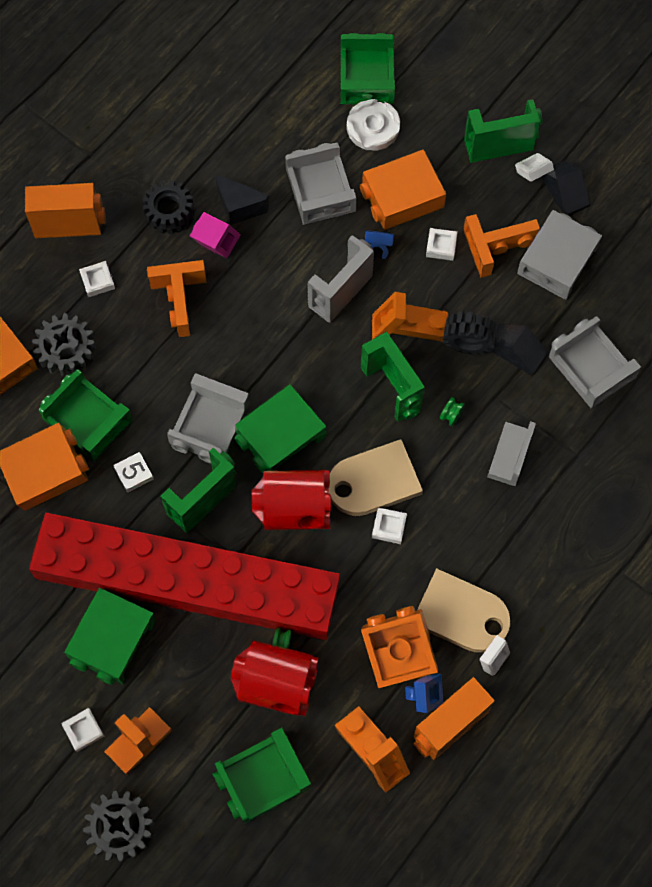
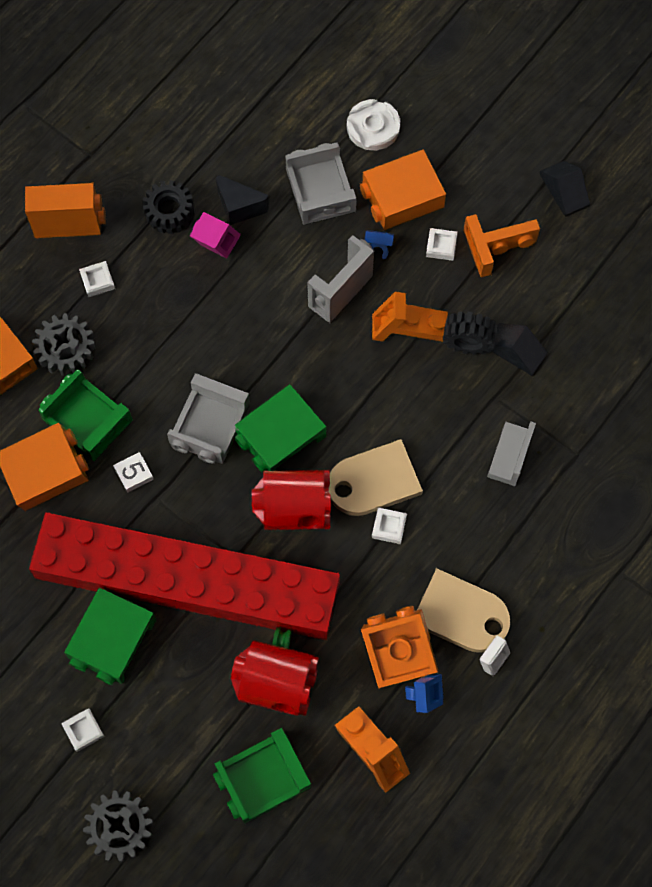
orange bracket [104,707,172,775] -> none
orange bracket [147,260,207,337] -> none
green panel [160,448,237,534] -> none
green panel [341,33,395,104] -> none
green panel [361,332,425,422] -> none
orange brick [413,677,495,760] -> none
green bush [440,397,465,426] -> none
green panel [464,99,543,163] -> none
white tile [515,153,554,182] -> none
light grey panel [517,210,602,300] -> none
light grey panel [549,316,641,408] -> none

